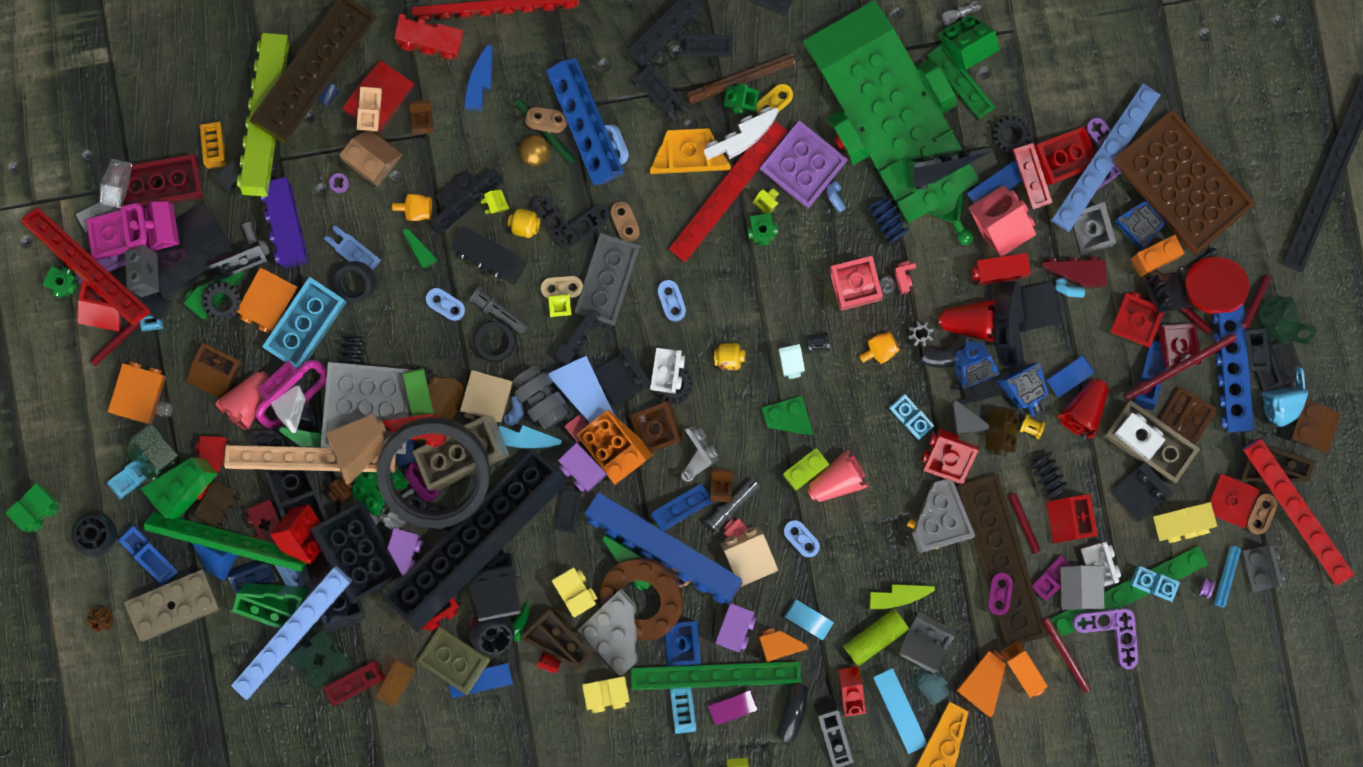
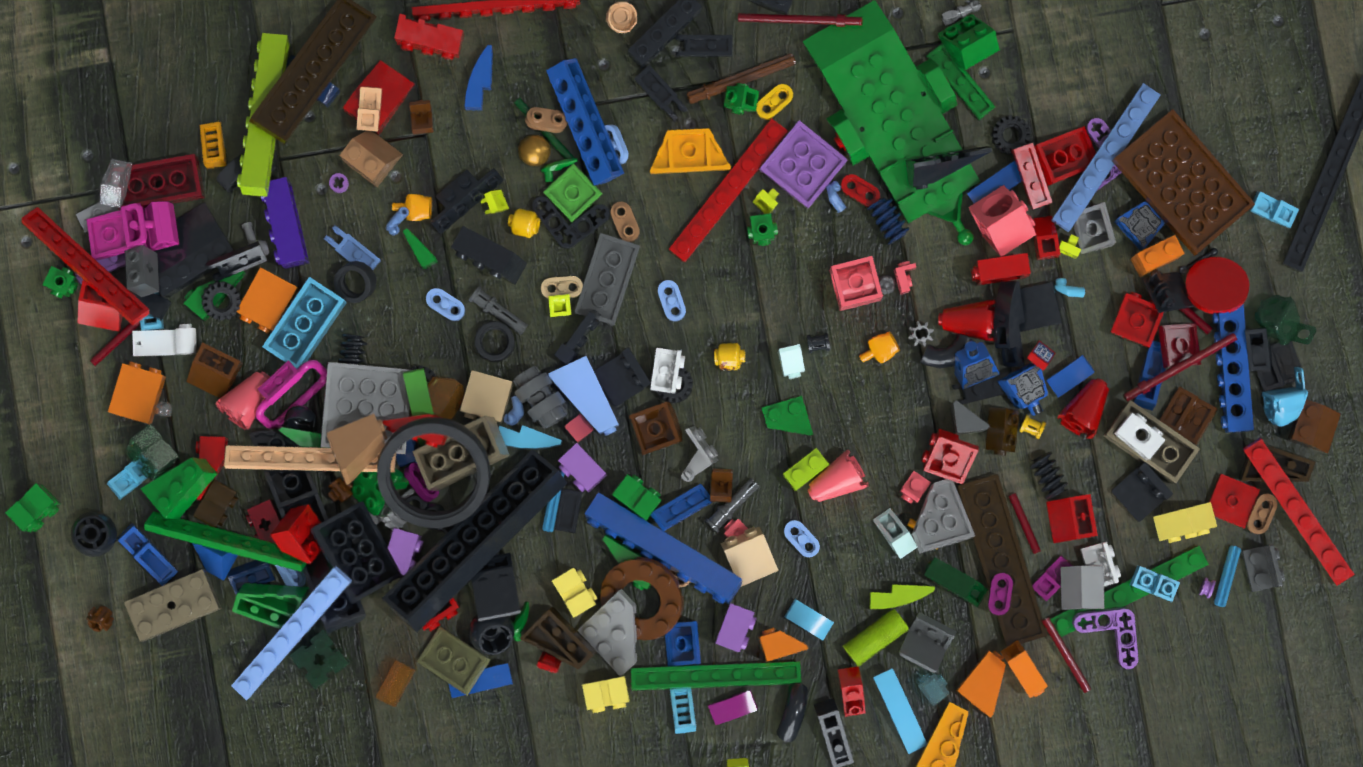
white slope [271,386,305,433] -> none
dark red plate [323,660,386,707] -> none
orange slope [576,410,653,485] -> none
white slope [703,107,778,160] -> none
medium azure slope [888,393,934,440] -> none
dark red slope [1040,257,1107,288] -> none
dark red bar [1241,275,1272,329] -> none
none -> white door [132,324,197,357]
none -> medium blue arm [386,207,409,235]
none -> green bar [541,158,578,183]
none -> dark azure axle [542,470,564,532]
none -> bright green plate [543,163,602,223]
none -> light nougat hair [606,1,637,33]
none -> green brick [612,474,662,521]
none -> dark red bar [738,13,863,27]
none -> red plate [841,174,880,207]
none -> light aqua slope [873,508,917,559]
none -> coral bracket [899,471,931,504]
none -> dark green slope [924,557,988,608]
none -> tile [1027,340,1056,370]
none -> red slope [1033,216,1061,260]
none -> neon yellow tile [1059,234,1081,259]
none -> medium azure slope [1249,191,1299,228]

